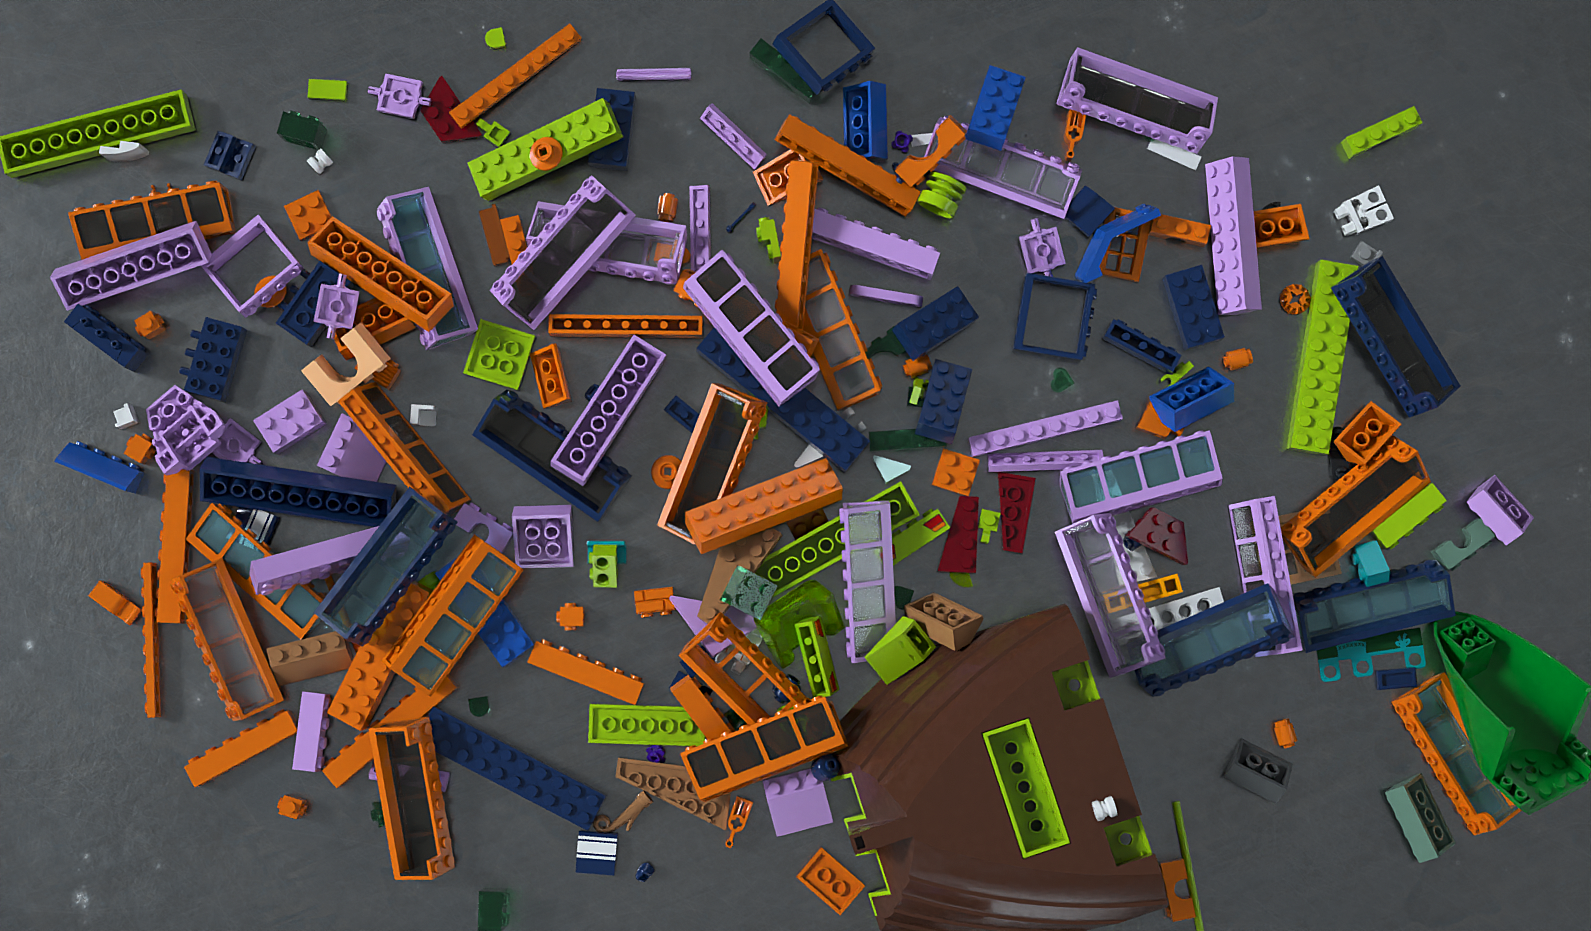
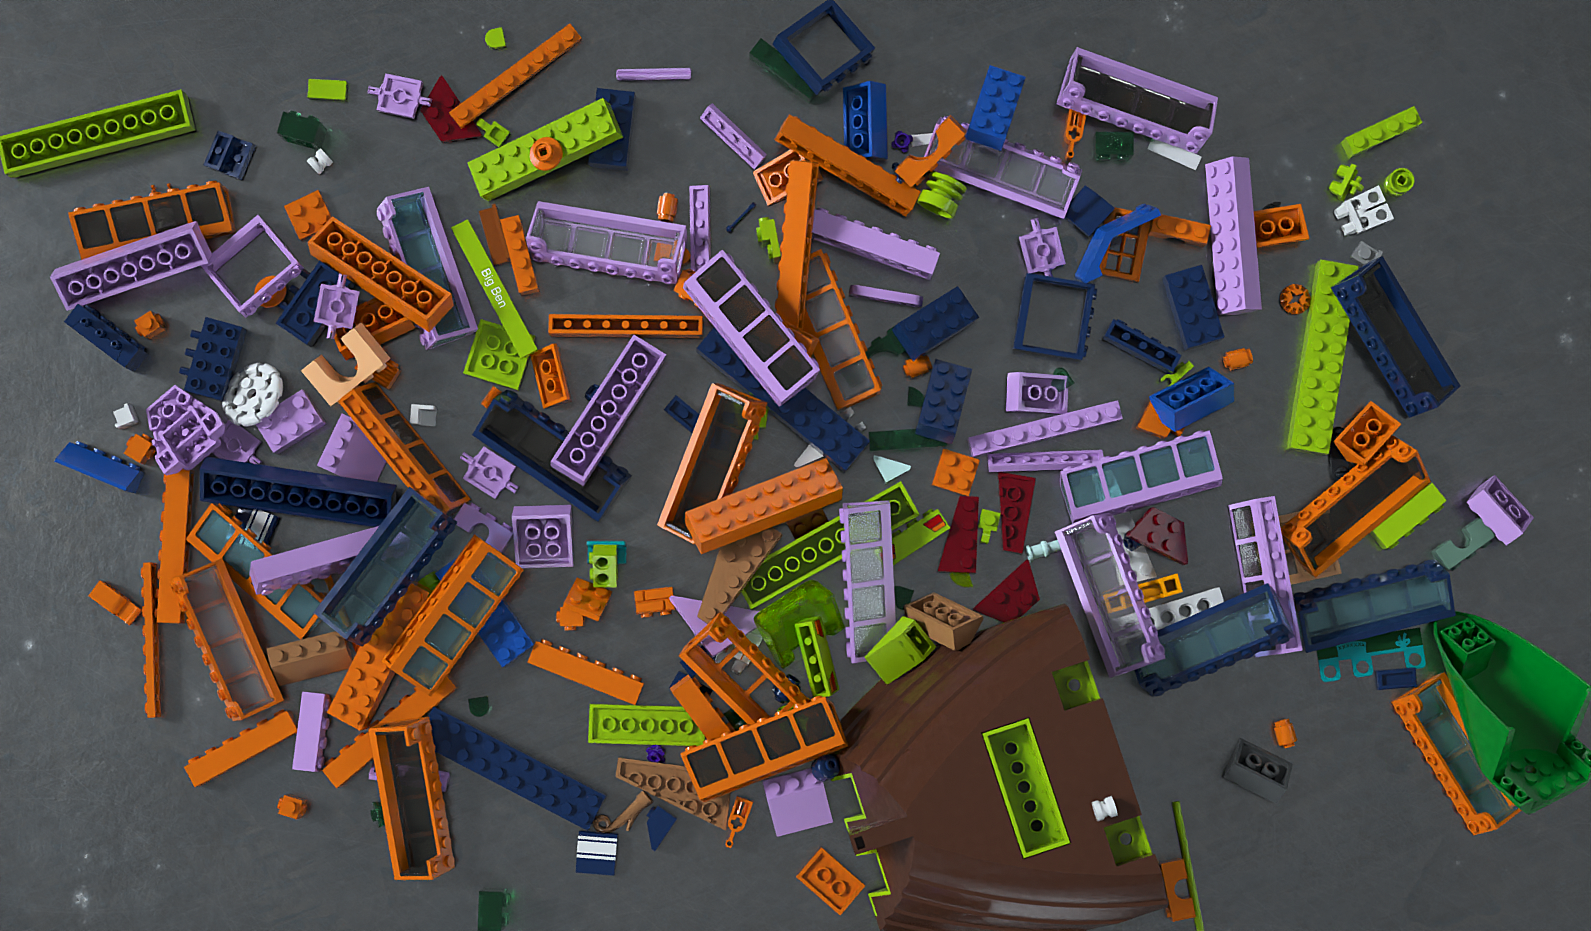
white slope [99,141,149,162] -> none
window [490,175,636,330] -> none
dark blue piece [635,862,655,882] -> none
orange piece [651,455,682,489] -> none
clear green brick [720,565,778,620] -> none
lime plate [909,377,929,405] -> none
teal brick [1351,540,1390,587] -> none
sand green slope [1385,773,1456,863] -> none
none -> white plate [222,363,283,426]
none -> lime tile [451,219,538,359]
none -> lavender plate [460,446,519,499]
none -> orange piece [481,386,502,409]
none -> orange plate [563,577,612,621]
none -> dark blue slope [646,805,677,851]
none -> dark red wing [972,559,1040,623]
none -> lavender slope [1006,372,1069,414]
none -> light aqua pin [1025,532,1085,563]
none -> clear green brick [1093,132,1134,161]
none -> lime hips [1329,163,1364,202]
none -> lime wheel [1383,168,1414,197]

